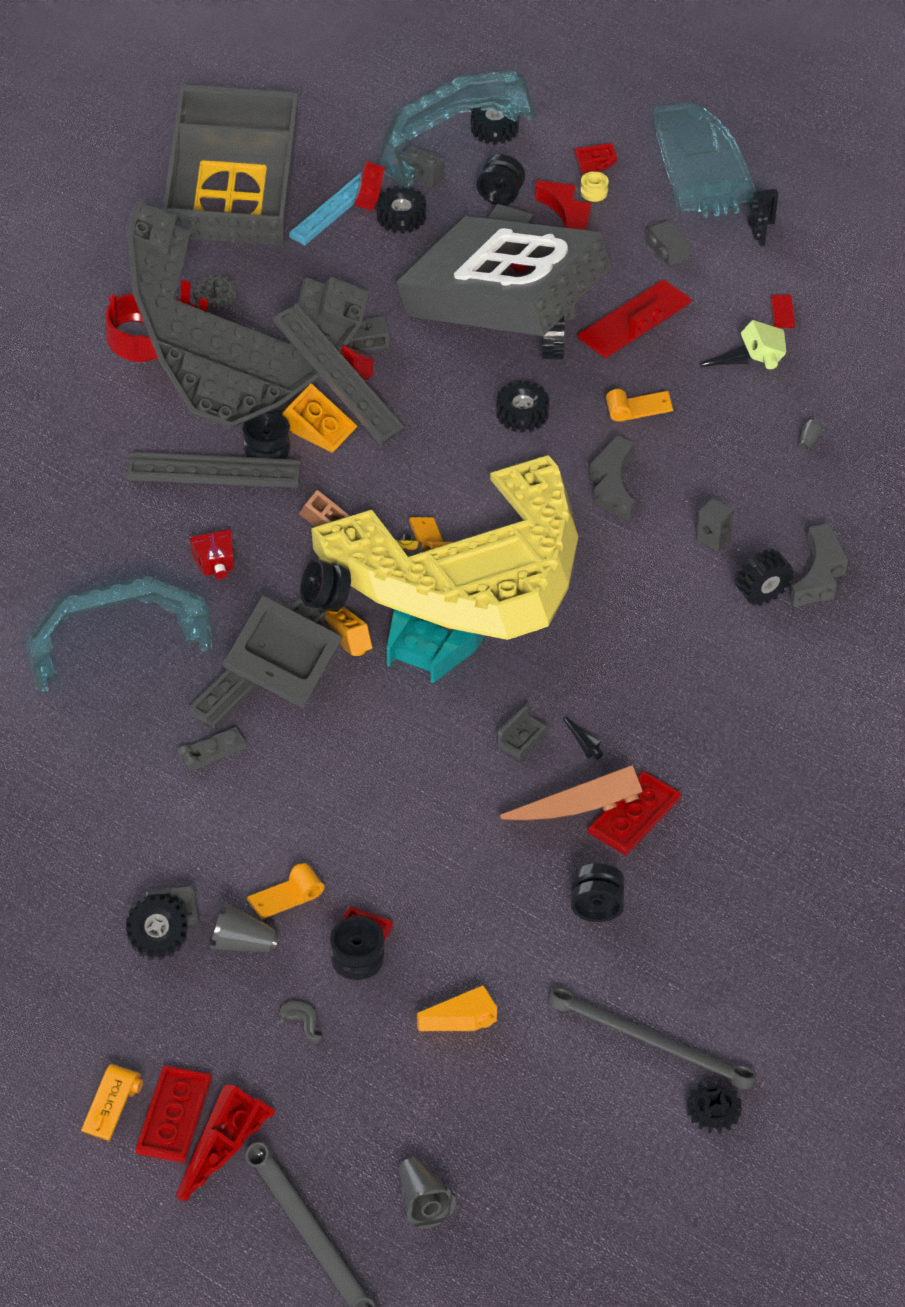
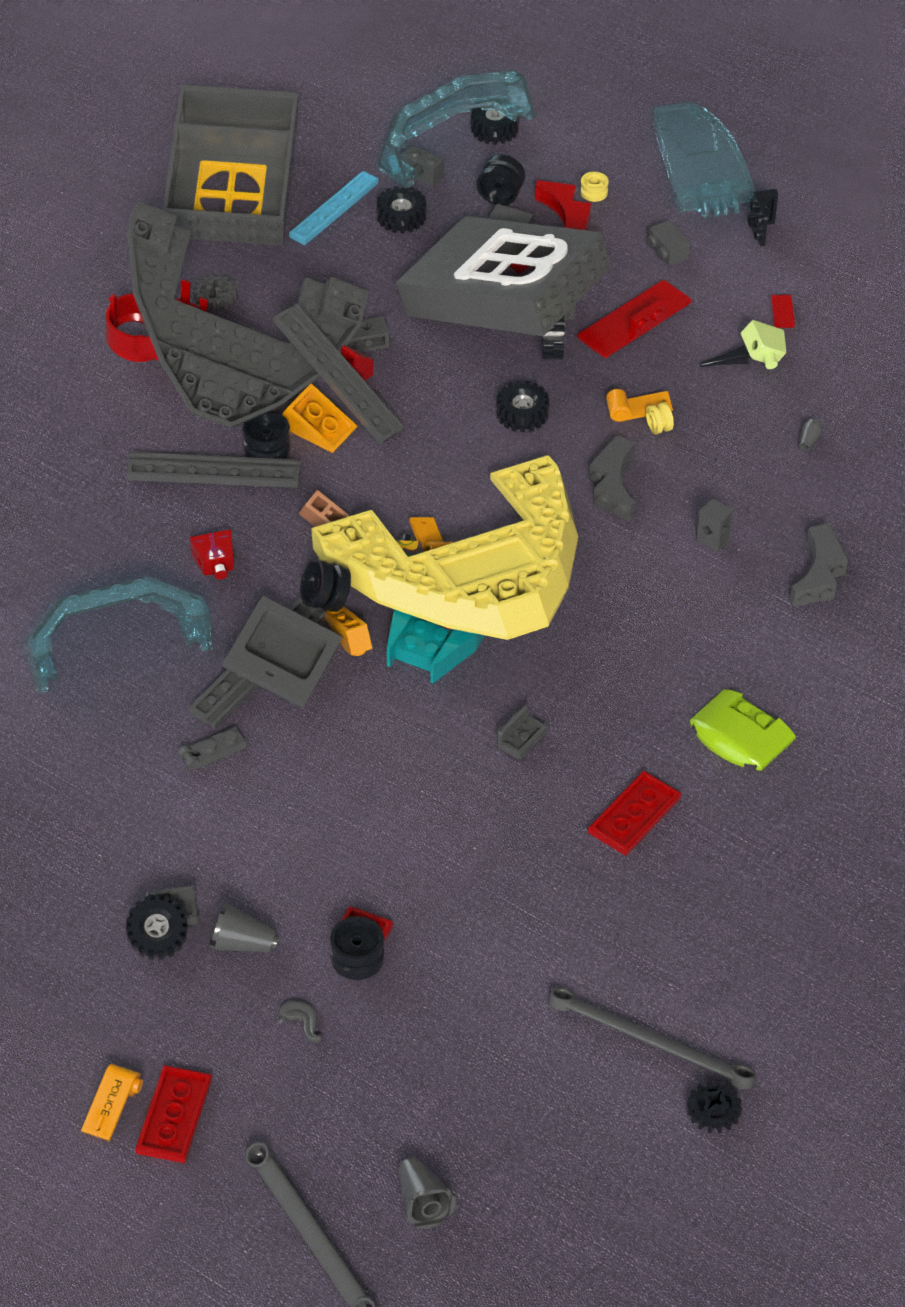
red wedge [175,1085,276,1201] -> none
light orange door [247,863,325,920] -> none
red brick [354,161,385,211] -> none
light orange slope [417,986,497,1031] -> none
nougat wedge [499,765,643,821] -> none
black piece [563,717,603,760] -> none
black wheel [571,863,624,922] -> none
red wing [574,143,617,176] -> none
black wheel [735,549,794,606] -> none
none -> light yellow wheel [646,402,674,435]
none -> lime slope [690,689,796,771]

